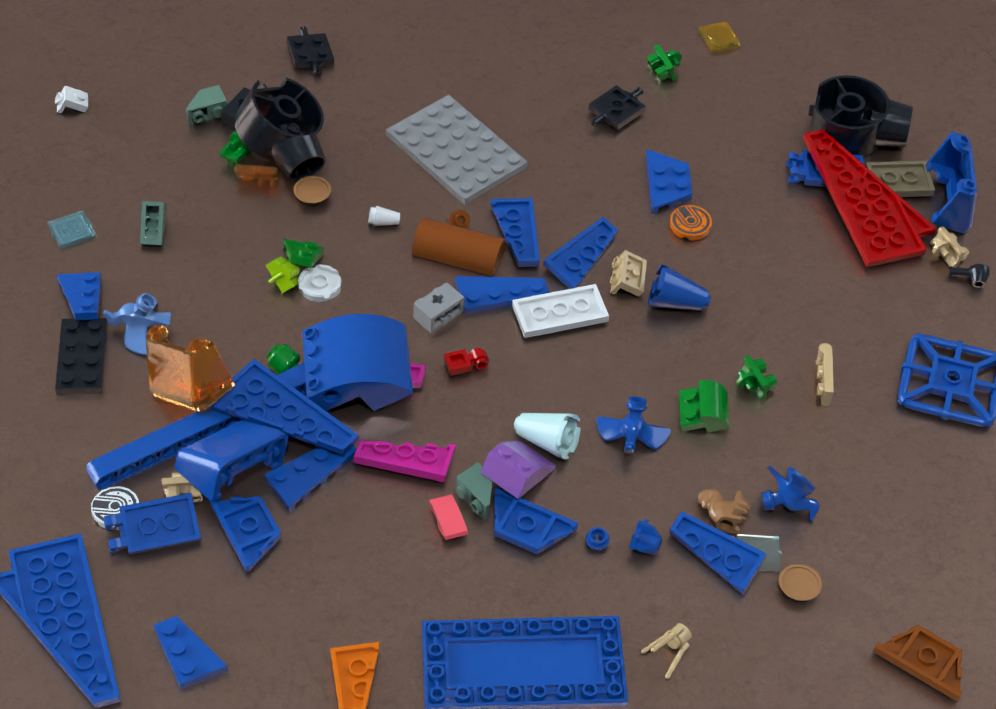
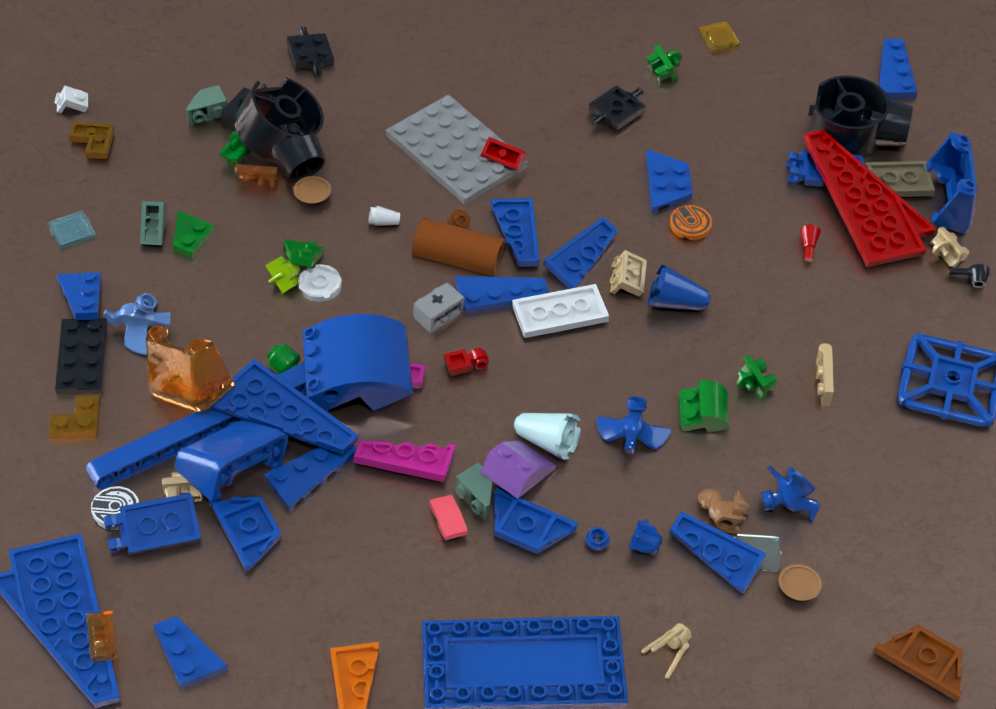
none -> pearl gold plate [49,395,100,439]
none -> pearl gold plate [69,121,115,159]
none -> clear orange plate [86,610,117,662]
none -> green wing [173,211,215,258]
none -> red slope [480,137,528,171]
none -> red cone [800,224,821,262]
none -> blue wing [879,39,918,98]

